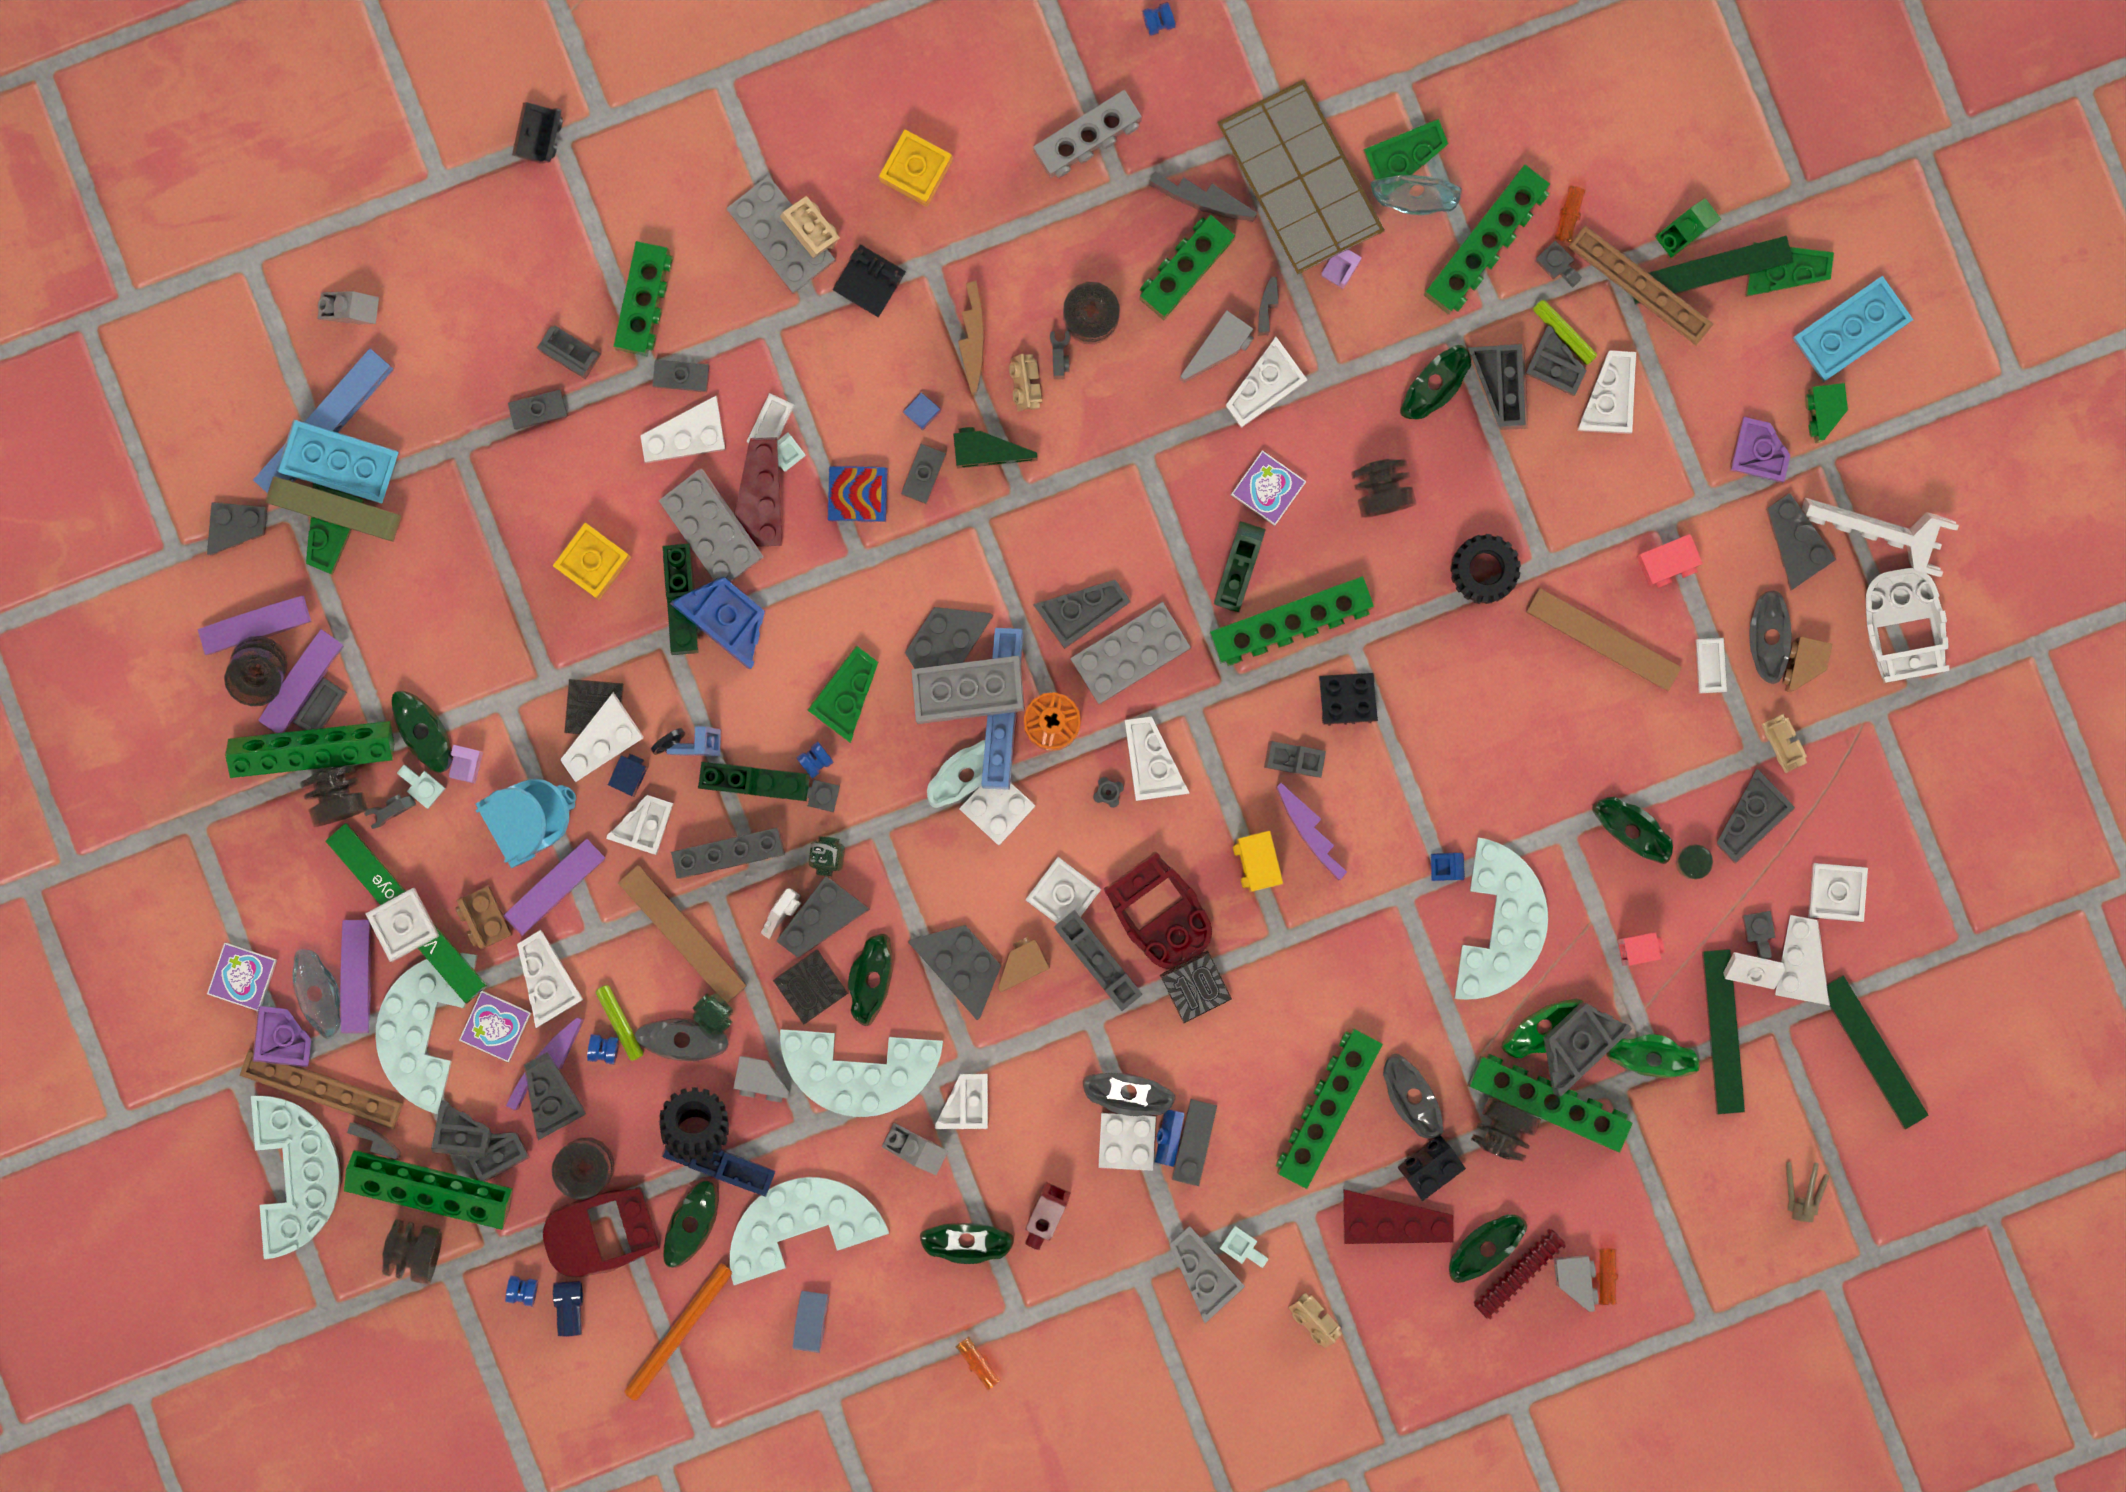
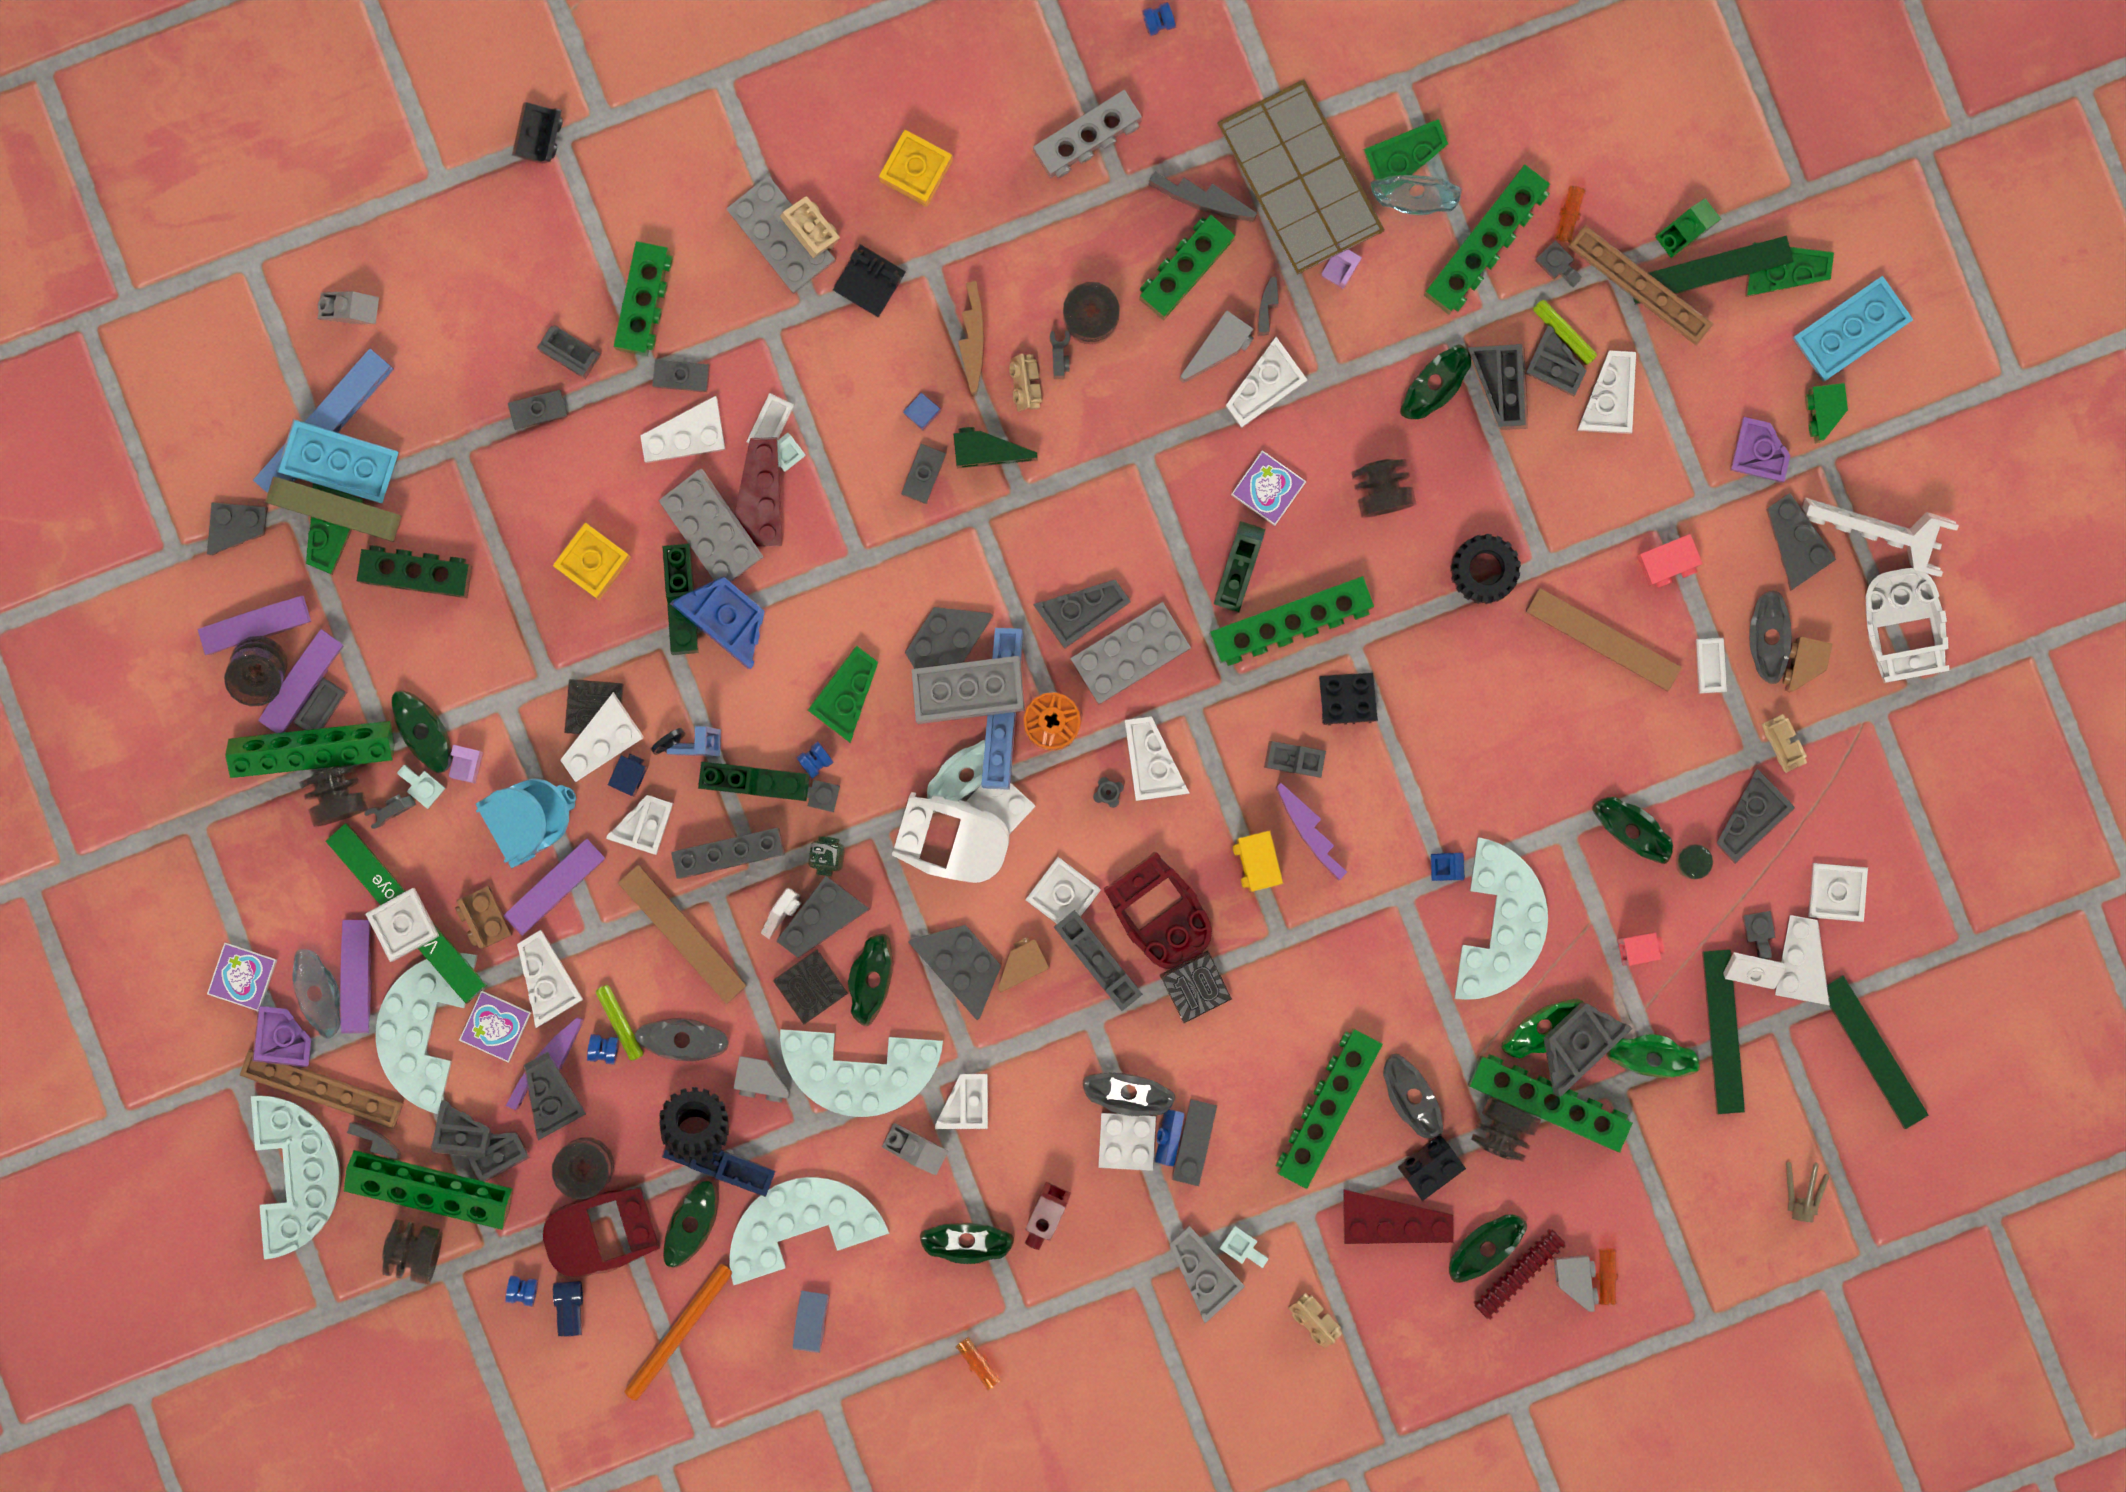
clear green head [692,993,733,1034] -> none
slope [828,466,887,522] -> none
none -> dark green brick [357,545,472,598]
none -> white slope [892,792,1009,883]

